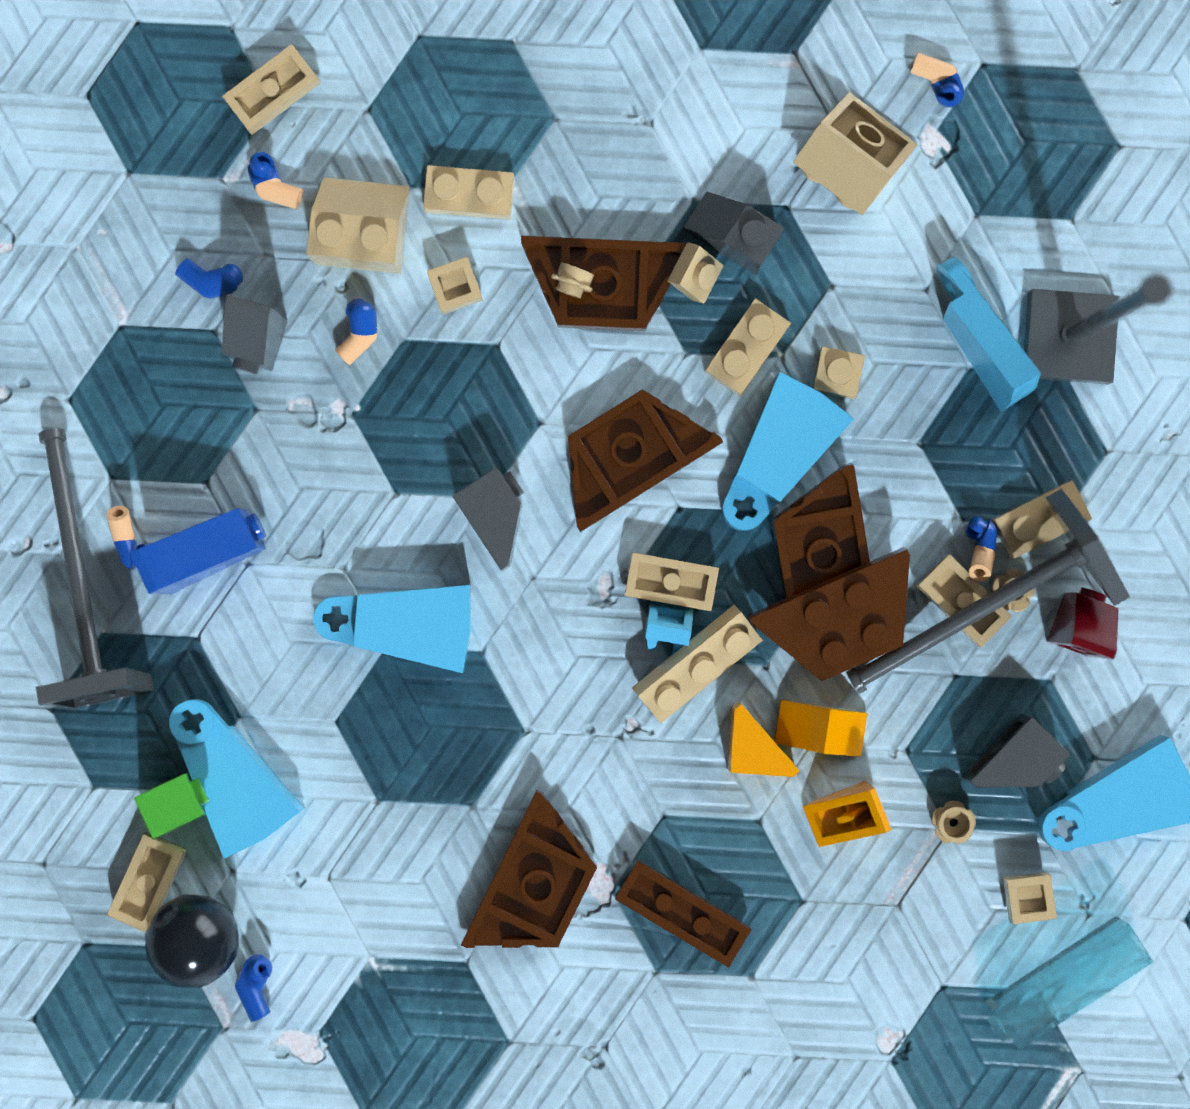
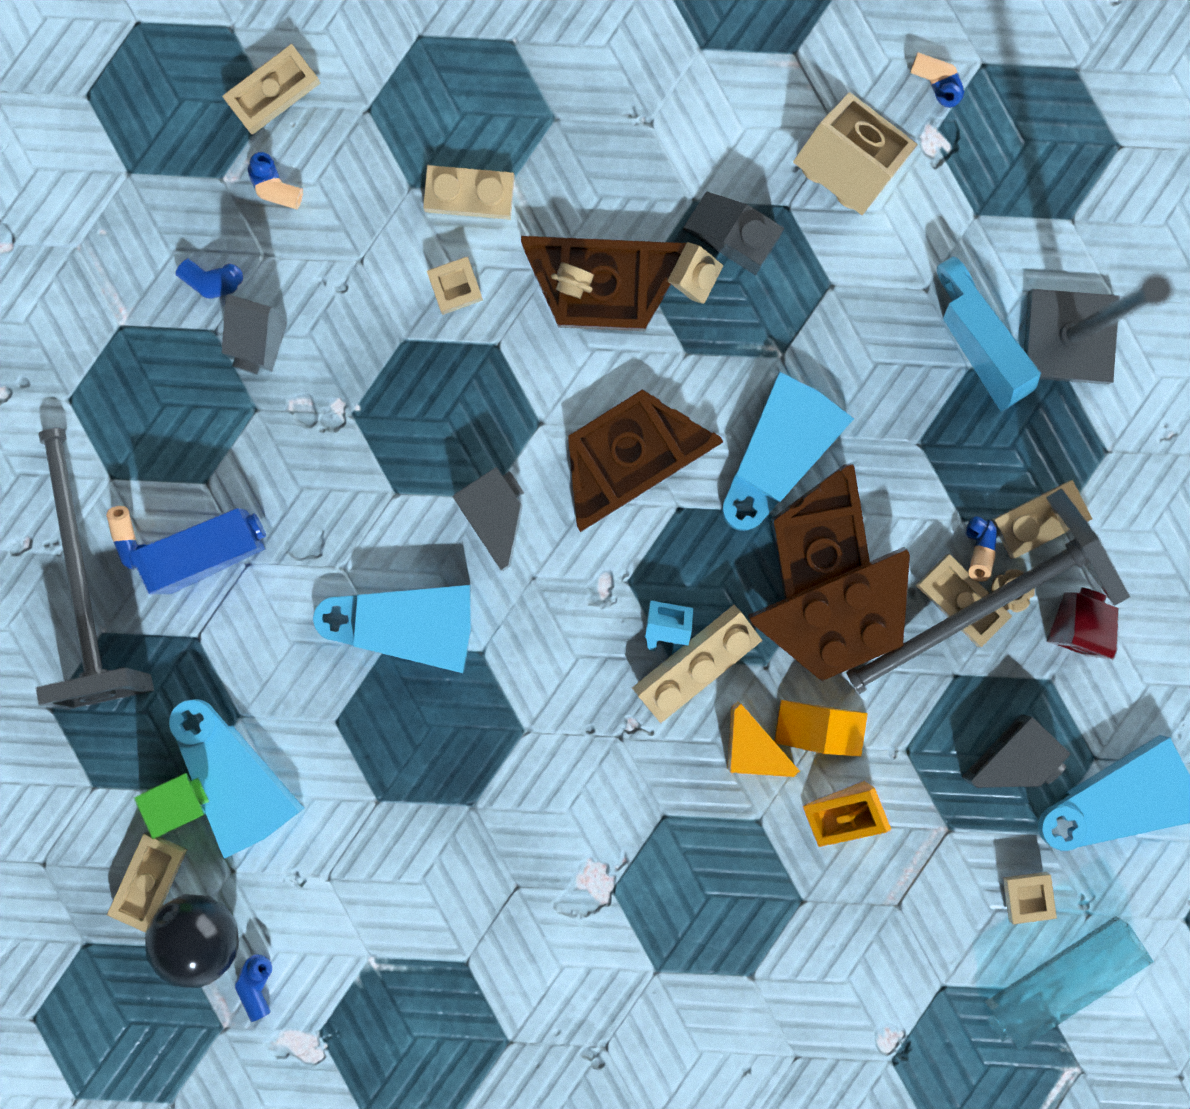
tan slope [306,177,410,274] -> none
arm [335,298,378,366] -> none
reddish brown wing [461,790,597,948] -> none
reddish brown plate [615,859,751,968] -> none
tan plate [624,552,719,611] -> none
tan plate [705,298,791,396] -> none
tan plate [812,346,865,400] -> none
tan plate [932,801,976,844] -> none

